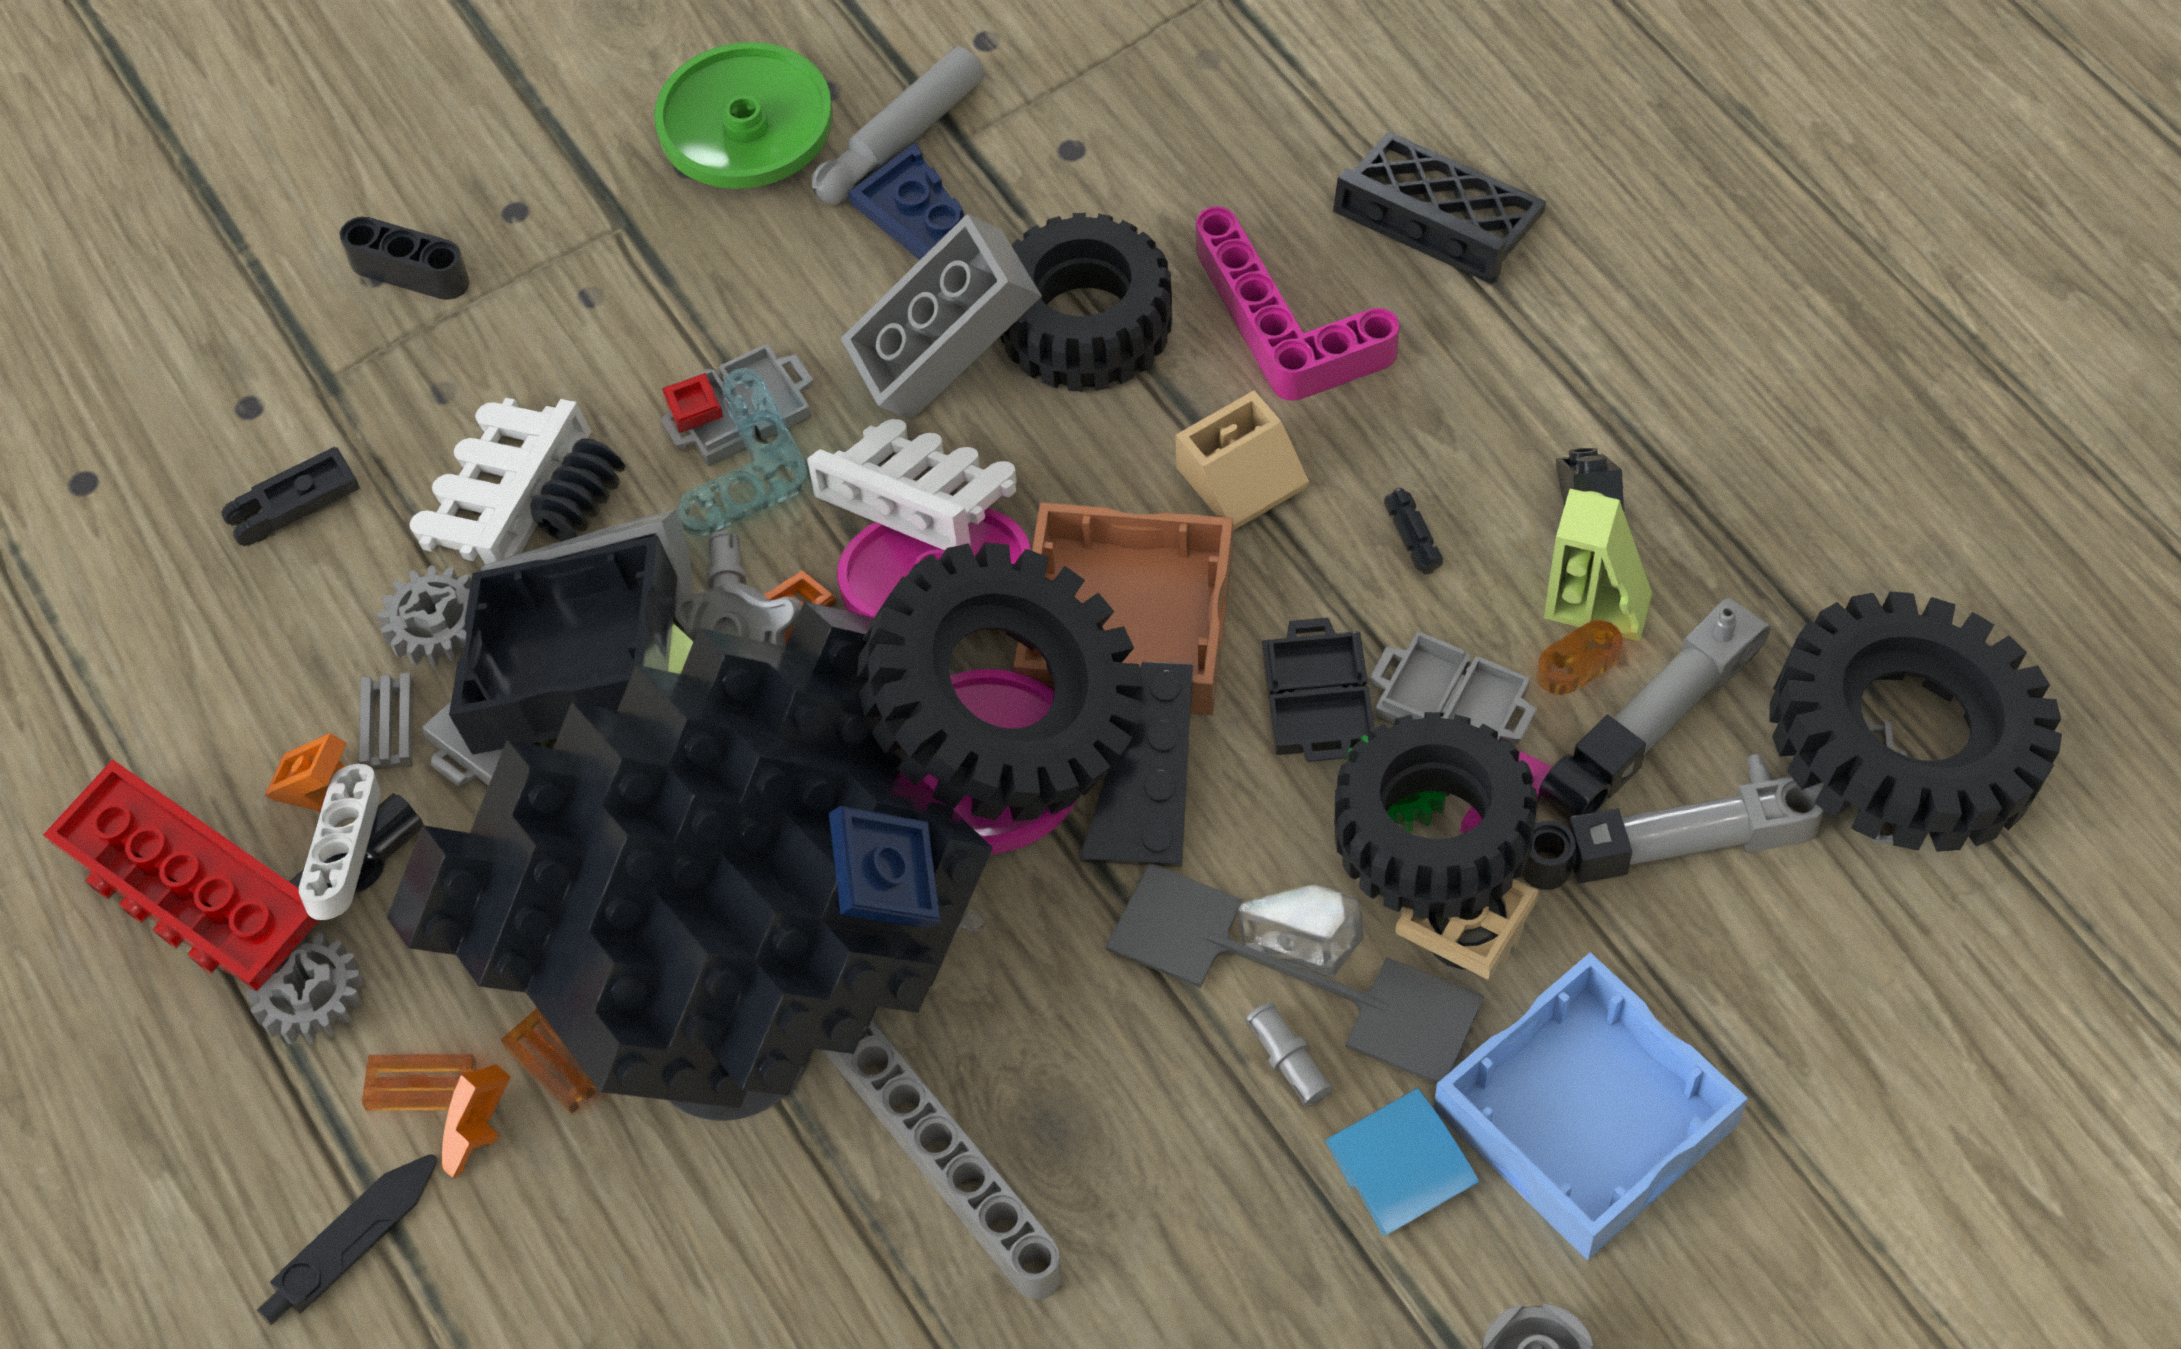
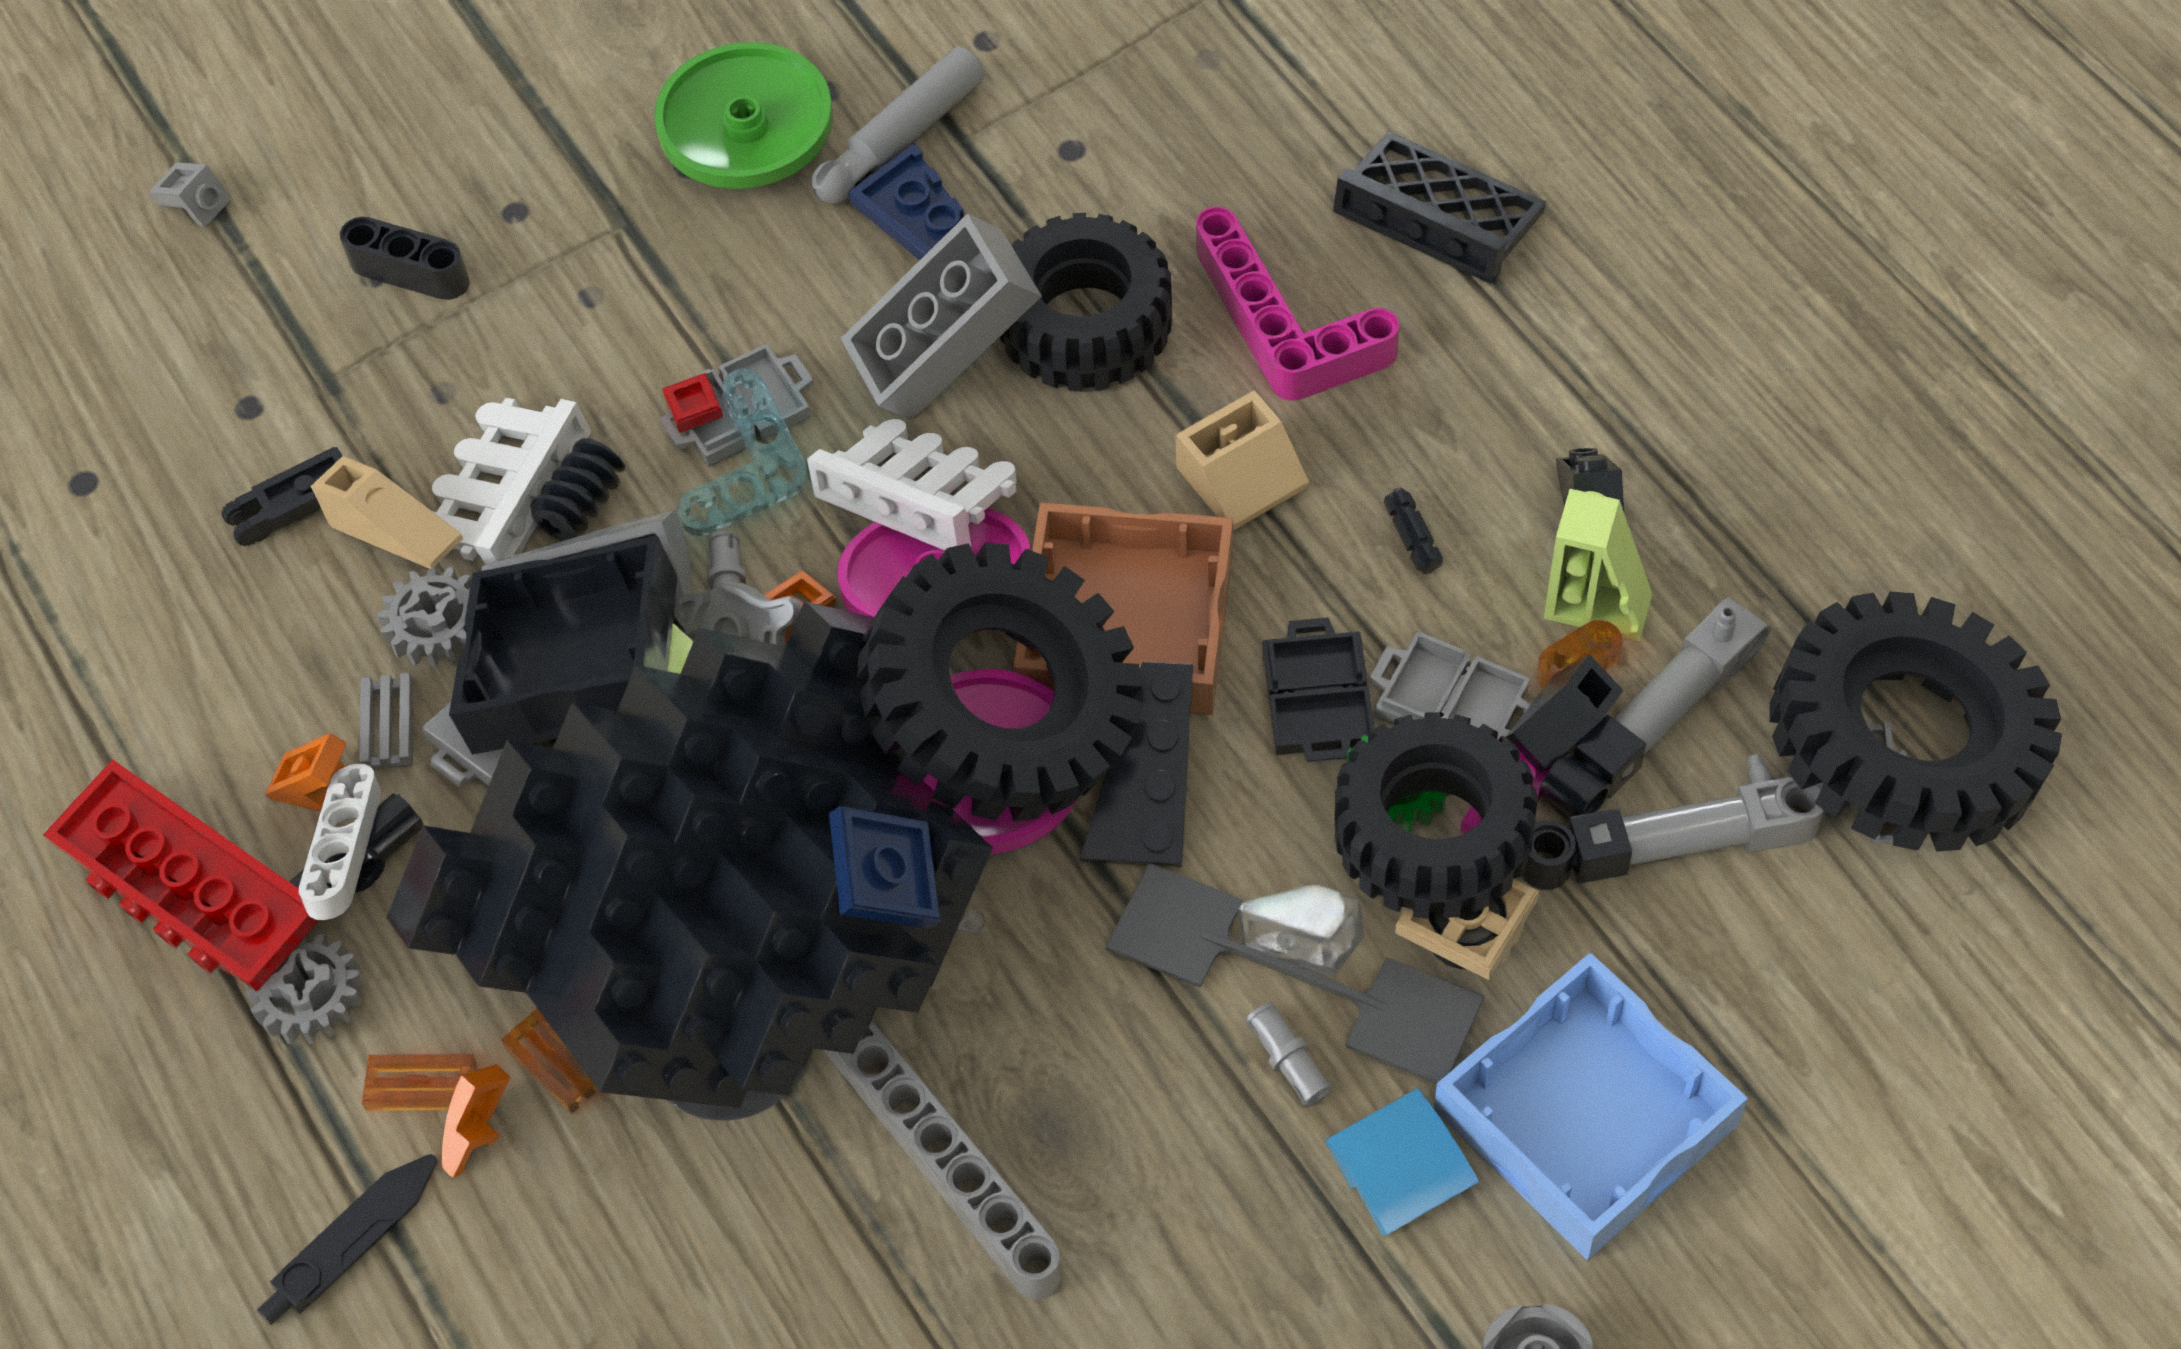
none -> light grey bracket [148,162,231,226]
none -> tan slope [311,456,463,570]
none -> black slope [1506,654,1624,773]

